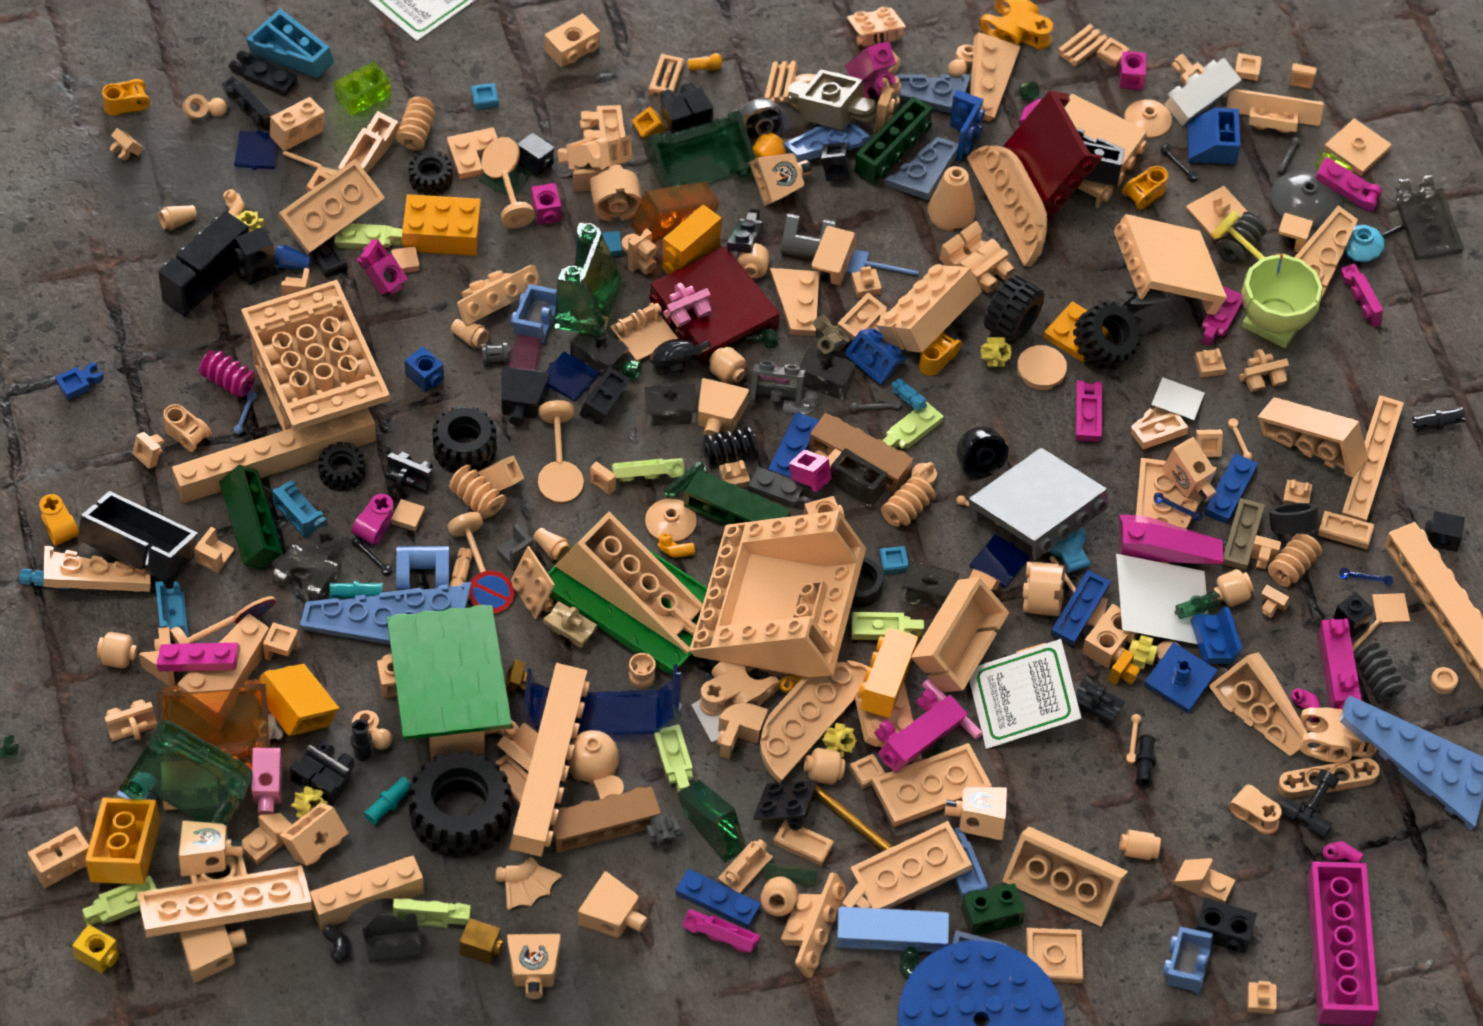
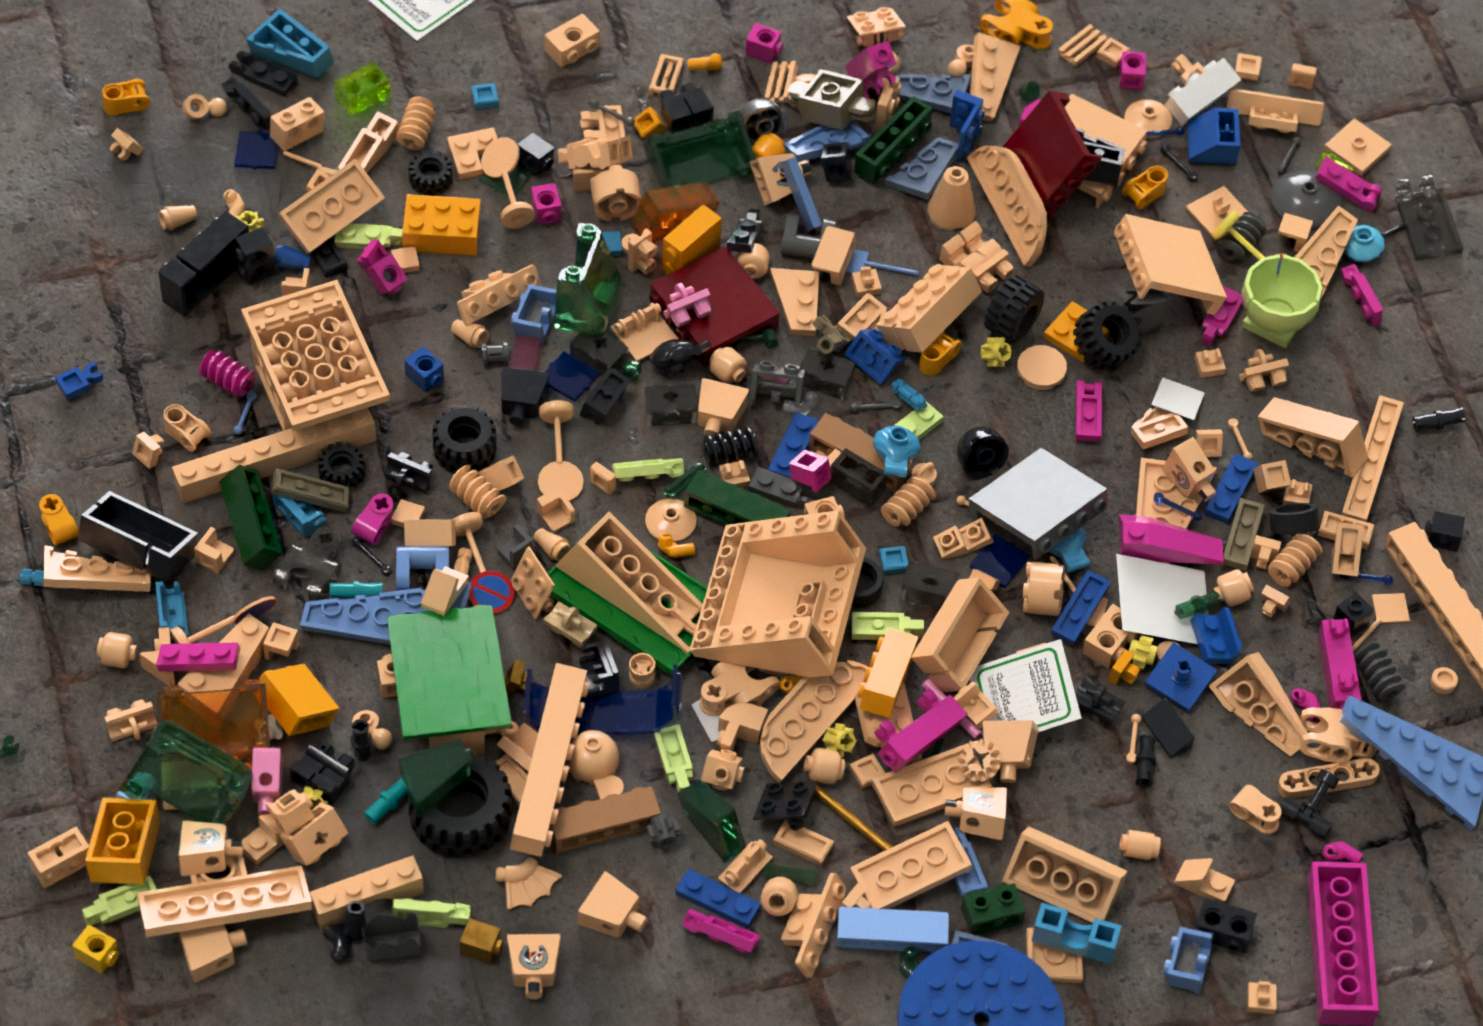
none -> light nougat window [265,789,315,836]
none -> dark tan tile [272,468,349,512]
none -> black cone [340,901,367,940]
none -> clear green slope [399,739,473,816]
none -> light nougat tile [404,519,456,546]
none -> light nougat slope [421,567,469,616]
none -> light nougat panel [537,487,575,533]
none -> black hinge [579,638,620,698]
none -> dark grey hinge [589,99,635,126]
none -> light nougat brick [701,749,745,791]
none -> dark pink brick [745,23,783,64]
none -> medium blue tile [781,157,822,232]
none -> dark azure animal [873,426,921,478]
none -> light nougat slope [933,518,994,560]
none -> light nougat bracket [954,682,999,729]
none -> light nougat gear [958,739,1001,782]
none -> light nougat torso [983,720,1038,783]
none -> dark azure arch [1031,903,1121,964]
none -> black slope [1141,699,1194,758]
none -> clear blue hinge [1146,126,1185,137]
none -> light nougat panel [1253,460,1291,494]
none -> light nougat slope [1331,522,1364,576]

